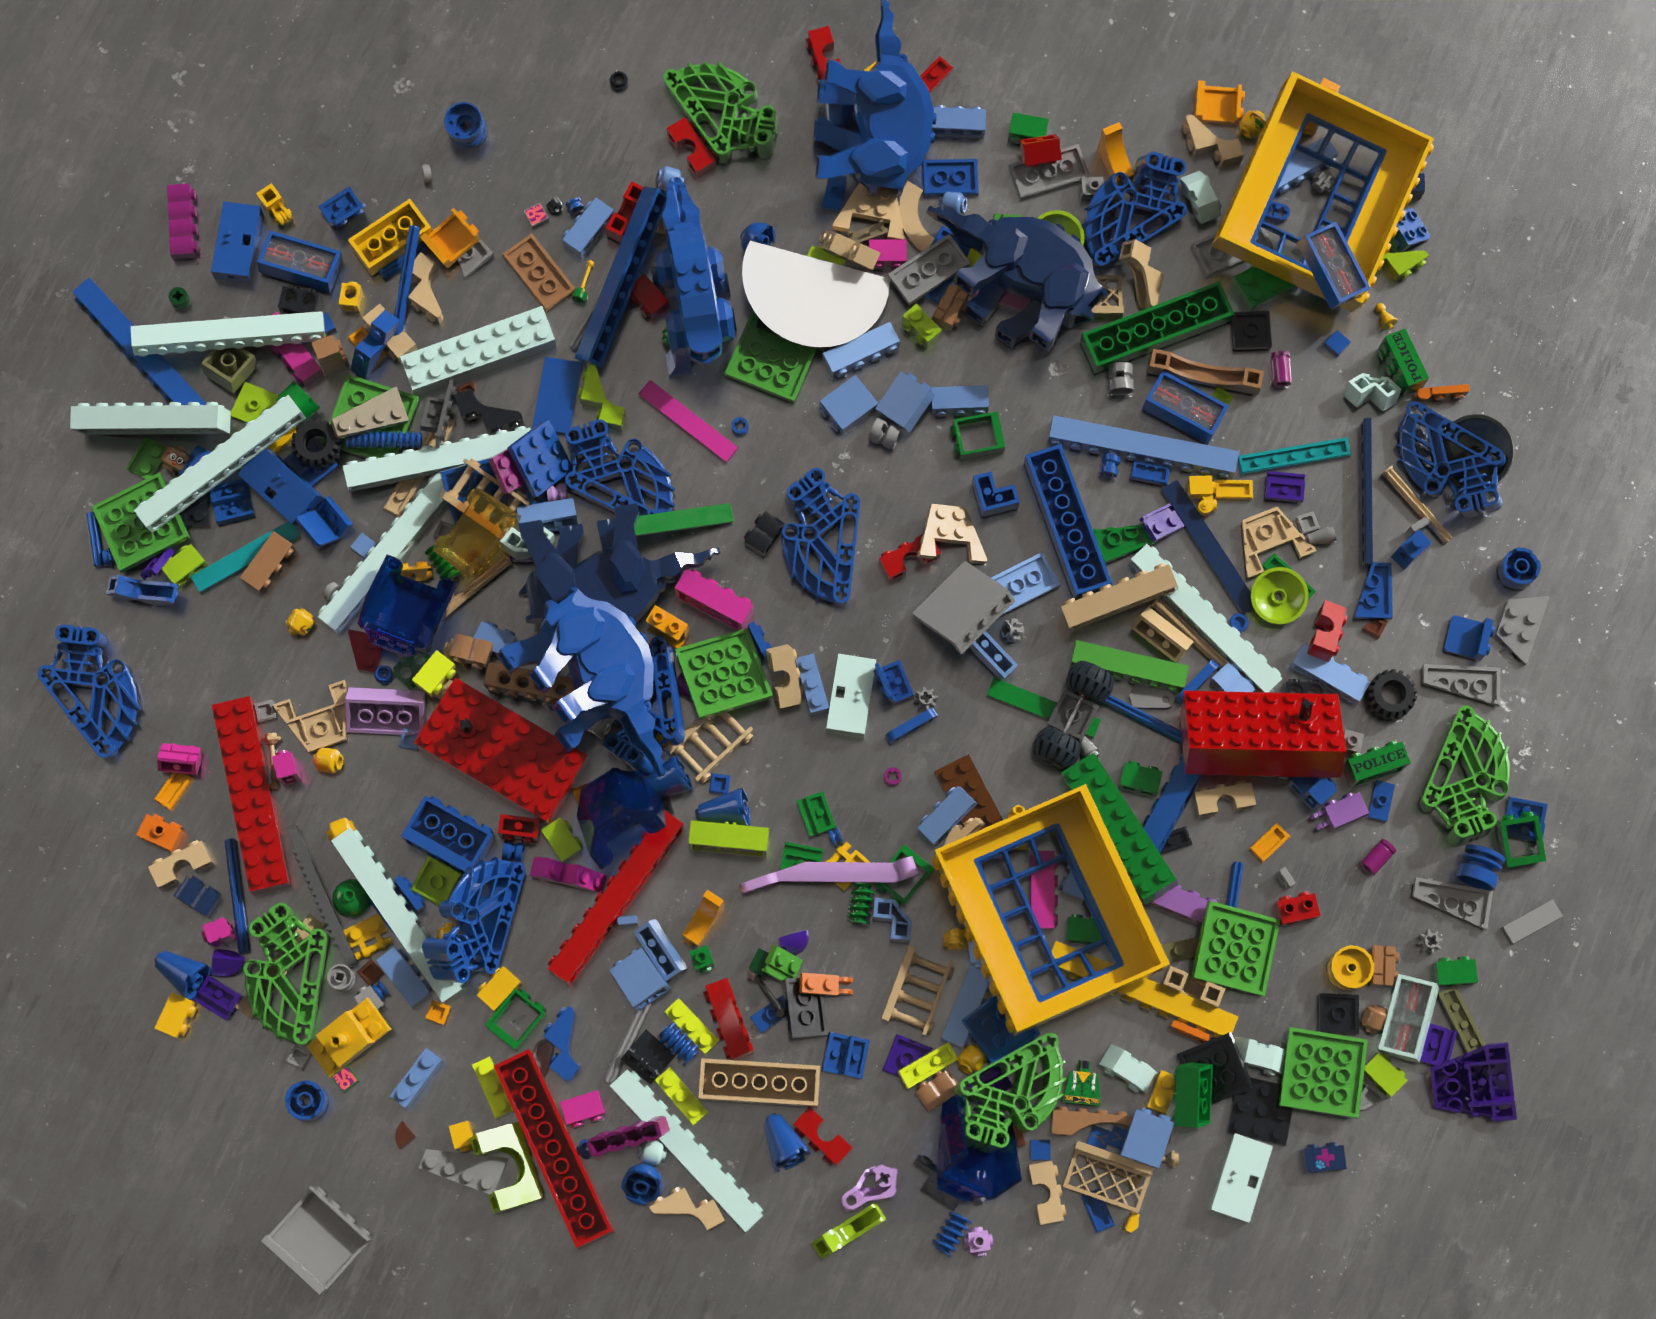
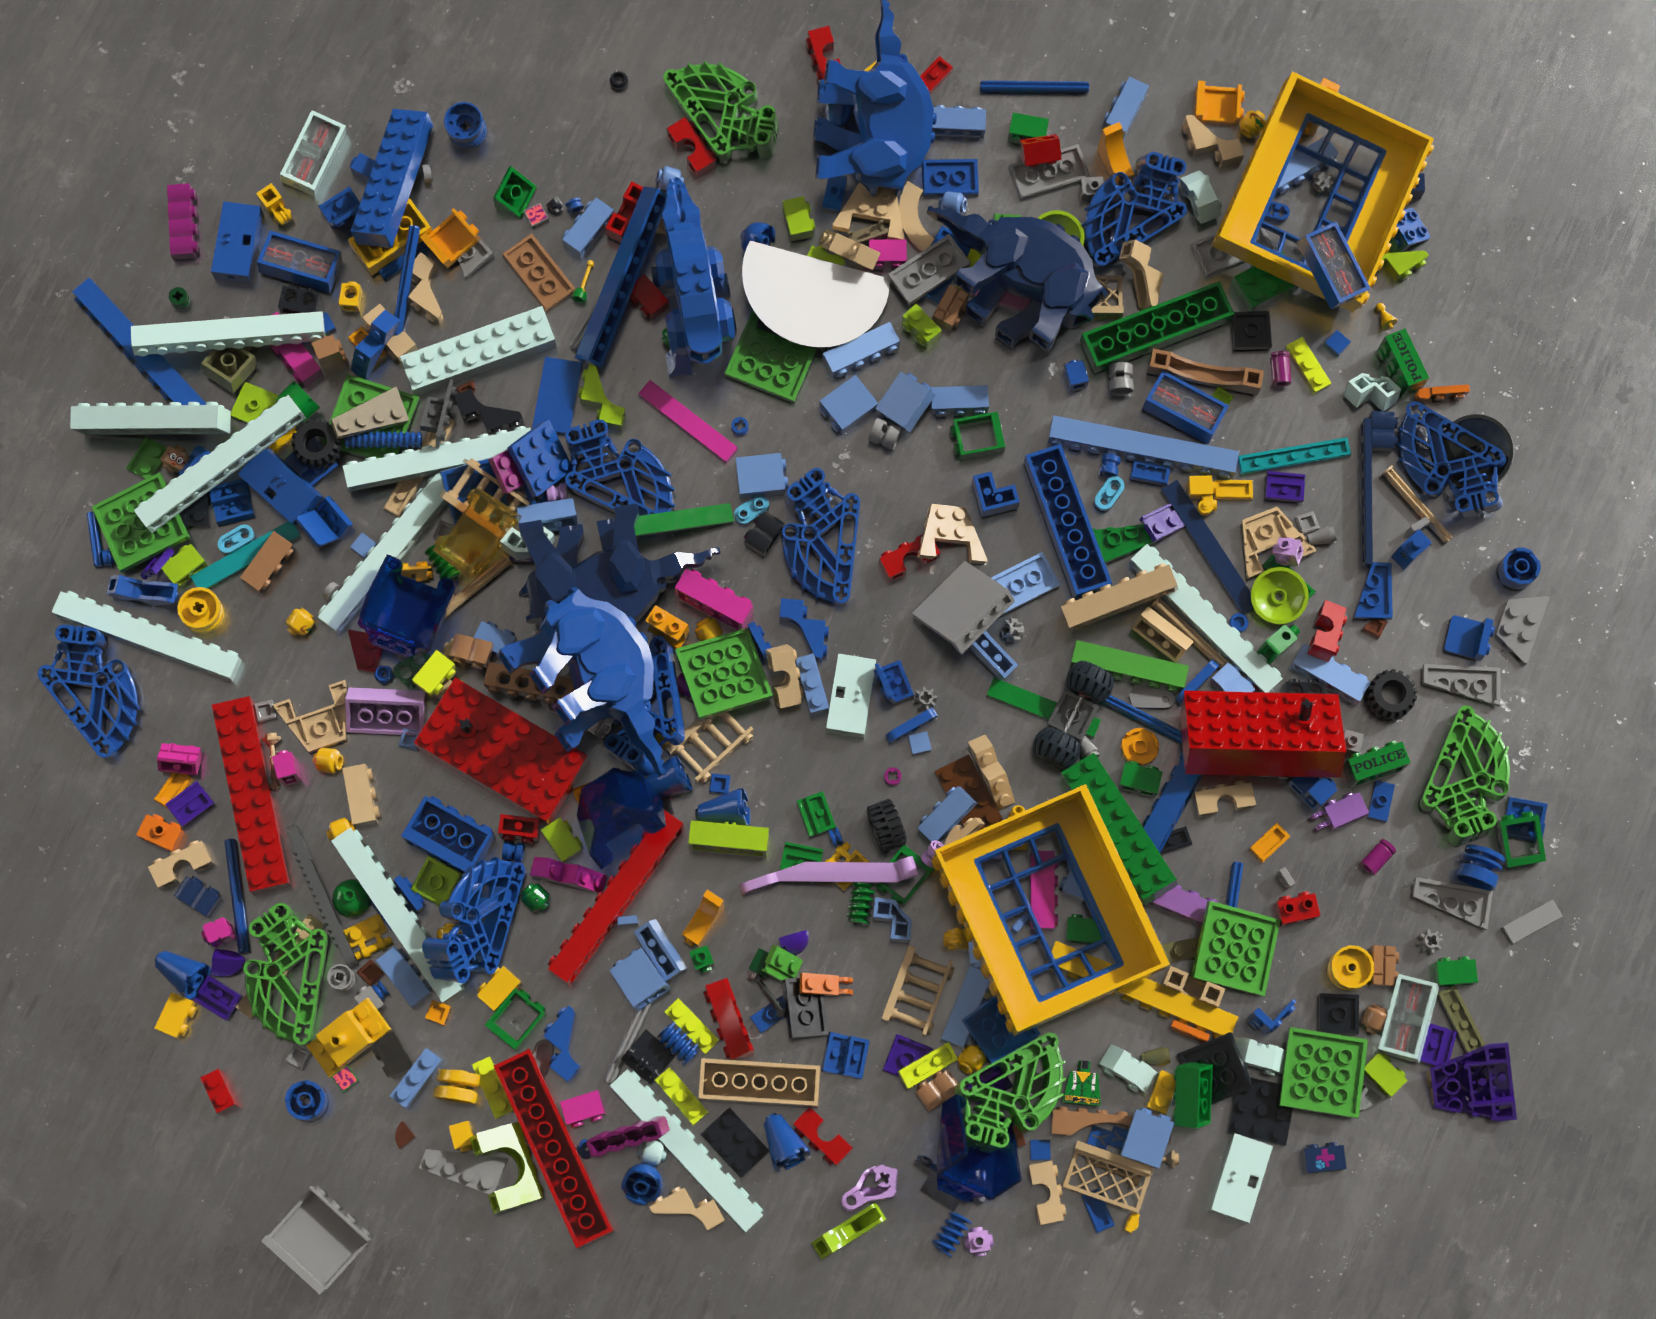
none -> light aqua brick [52,591,242,682]
none -> dark purple plate [165,781,214,827]
none -> yellow wheel [177,587,224,634]
none -> red brick [200,1069,238,1115]
none -> medium azure plate [218,525,255,555]
none -> brick [280,110,346,197]
none -> tan brick [342,764,380,828]
none -> blue brick [350,153,375,182]
none -> blue brick [351,109,433,248]
none -> clear smoke brick [372,1032,413,1080]
none -> yellow wheel [433,1069,481,1104]
none -> green slope [493,166,537,218]
none -> green head [520,883,550,912]
none -> yellow head [695,616,723,641]
none -> black plate [700,1107,770,1179]
none -> medium azure plate [734,495,769,526]
none -> medium blue brick [736,453,788,499]
none -> blue arch [780,598,829,662]
none -> lime brick [782,196,815,241]
none -> black tyre [866,799,907,852]
none -> medium blue tile [908,732,932,755]
none -> lavender wheel [921,840,944,868]
none -> tan arch [968,735,1015,810]
none -> blue axle [980,81,1089,93]
none -> medium blue tile [1011,913,1029,934]
none -> blue brick [1063,360,1089,391]
none -> medium azure plate [1094,476,1124,511]
none -> medium blue brick [1103,76,1149,139]
none -> light orange tile [1120,728,1159,766]
none -> olive cone [1141,1046,1171,1066]
none -> blue bracket [1247,999,1297,1034]
none -> green torso [1256,624,1300,666]
none -> lavender brick [1272,537,1304,566]
none -> neon yellow plate [1285,337,1331,394]
none -> dark blue brick [1369,411,1398,452]

